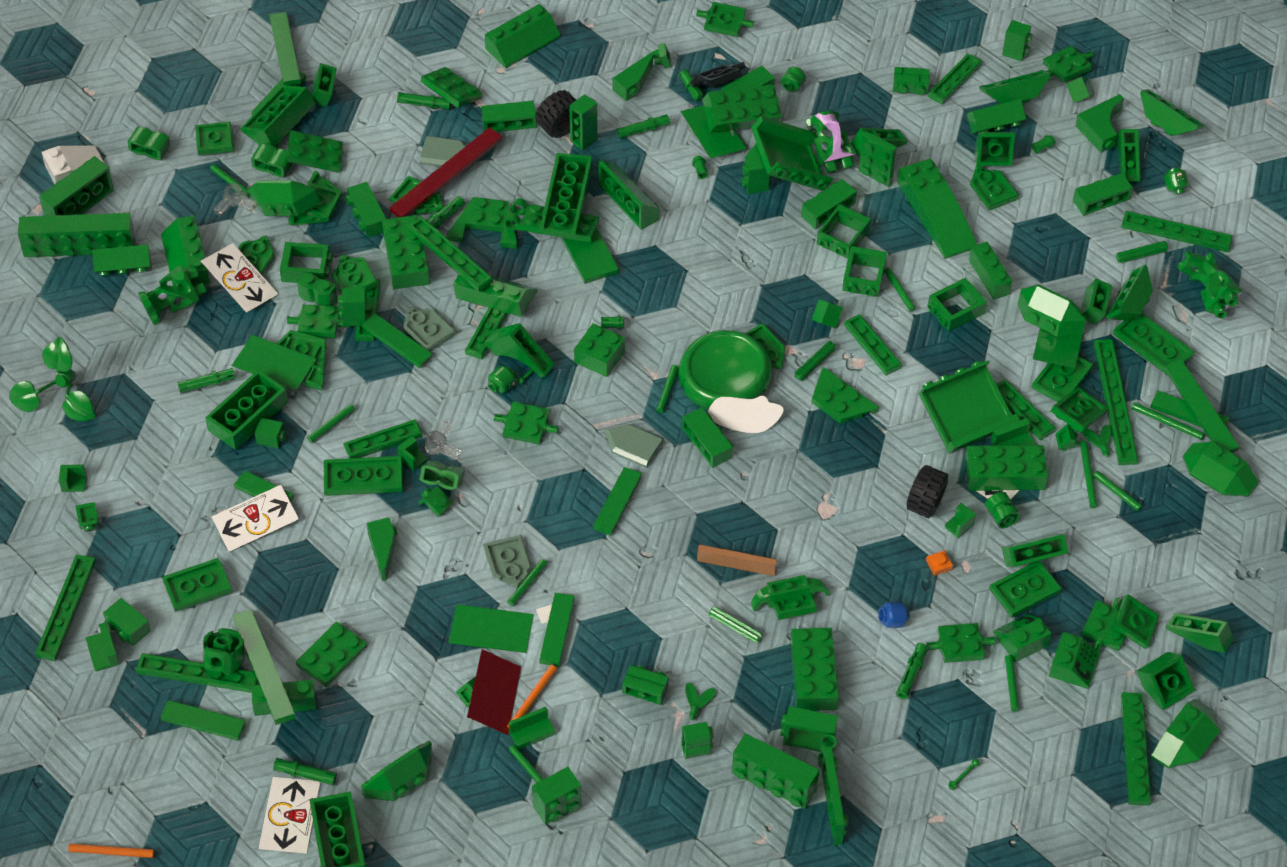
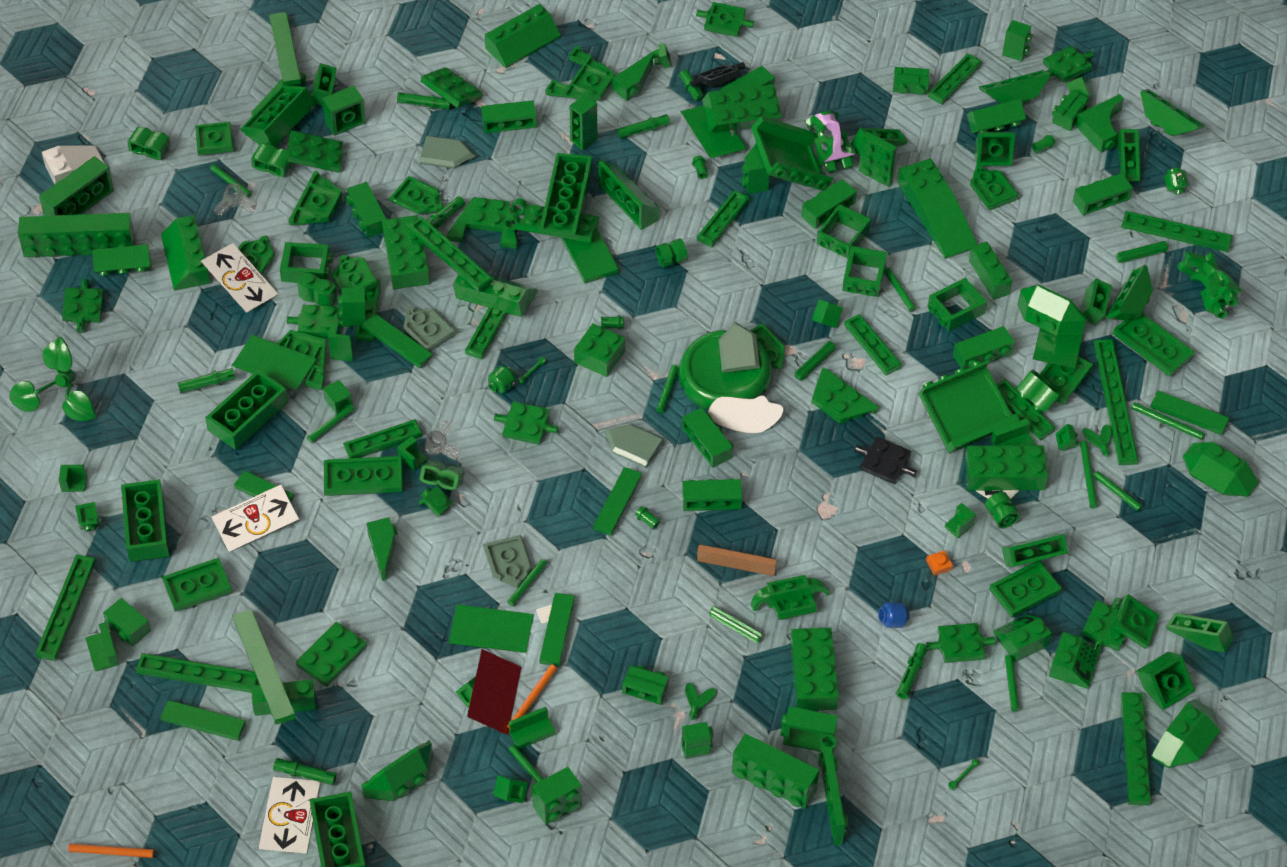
green hips [138,265,206,325] -> none
green brick [203,628,244,675] -> none
green wedge [248,180,321,216] -> none
green brick [255,418,286,448] -> none
dark red tile [389,127,502,218] -> none
green arch [484,323,555,378] -> none
black tyre [535,90,576,138] -> none
green piece [781,67,806,92] -> none
black tyre [907,465,948,519] -> none
green plate [1050,387,1109,433] -> none
green tile [1164,359,1239,453] -> none
none -> green plate [62,279,103,333]
none -> green brick [121,479,169,562]
none -> green brick [322,85,366,136]
none -> green panel [323,380,353,414]
none -> green panel [328,321,354,361]
none -> green panel [493,775,528,803]
none -> green wing [545,46,615,101]
none -> green pin [635,506,661,530]
none -> green wheel [655,238,688,268]
none -> green brick [682,478,742,511]
none -> green tile [697,190,750,248]
none -> sand green tile [719,321,760,373]
none -> black plate [854,436,917,485]
none -> green brick [953,326,1015,369]
none -> green brick [1017,370,1062,412]
none -> green brick [1052,90,1089,131]

